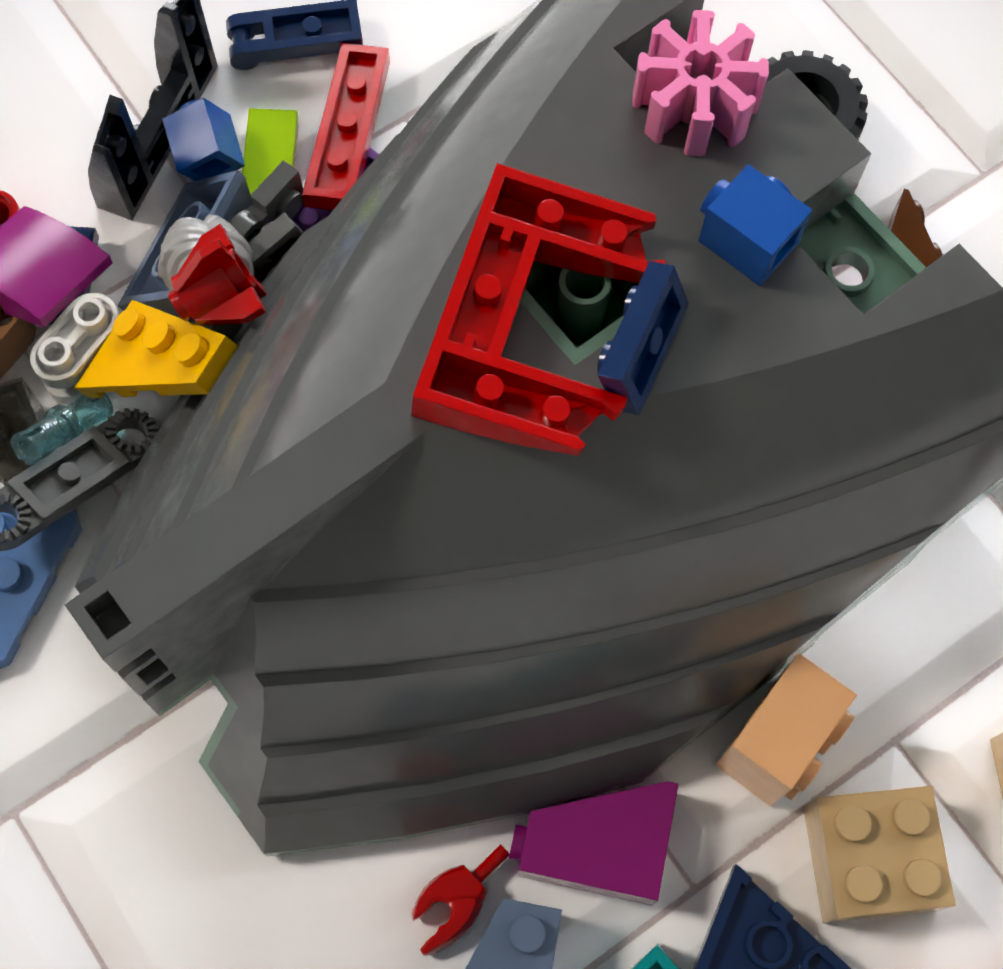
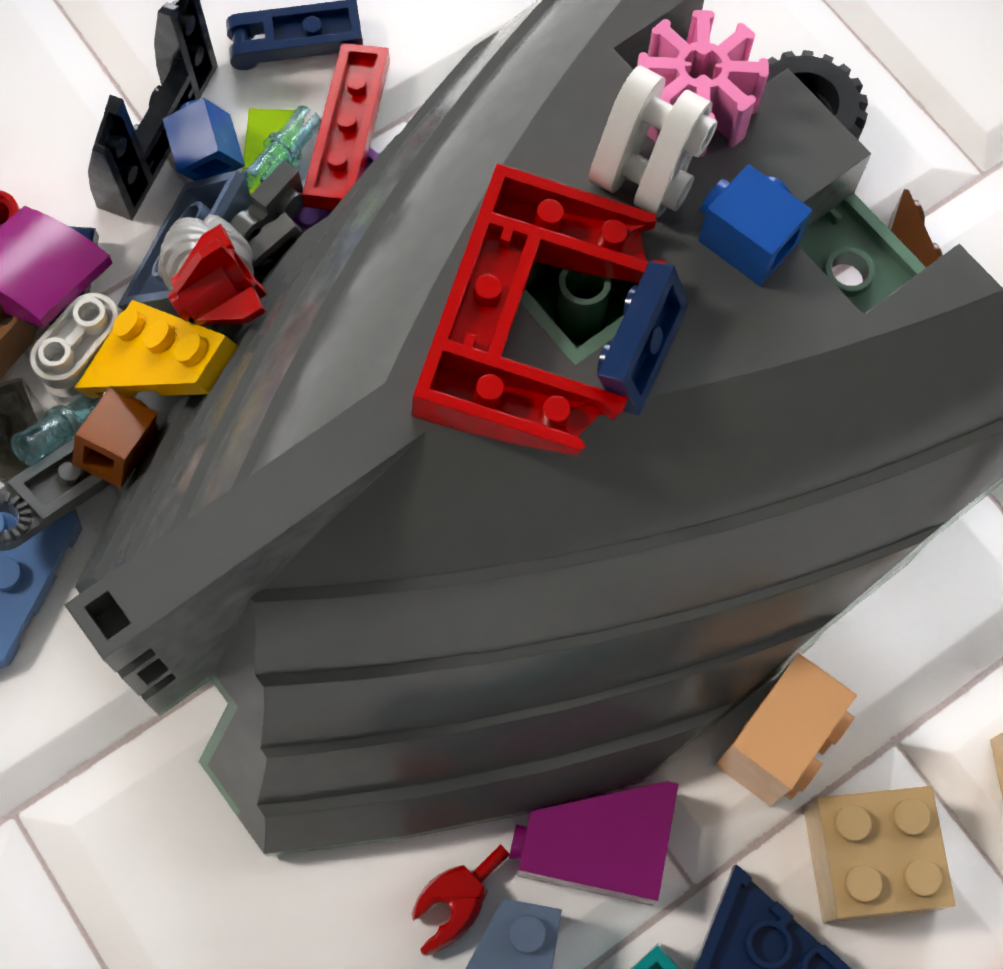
none -> dark orange brick [72,388,158,488]
none -> clear light blue pin [242,105,321,190]
none -> white brick [589,65,718,217]

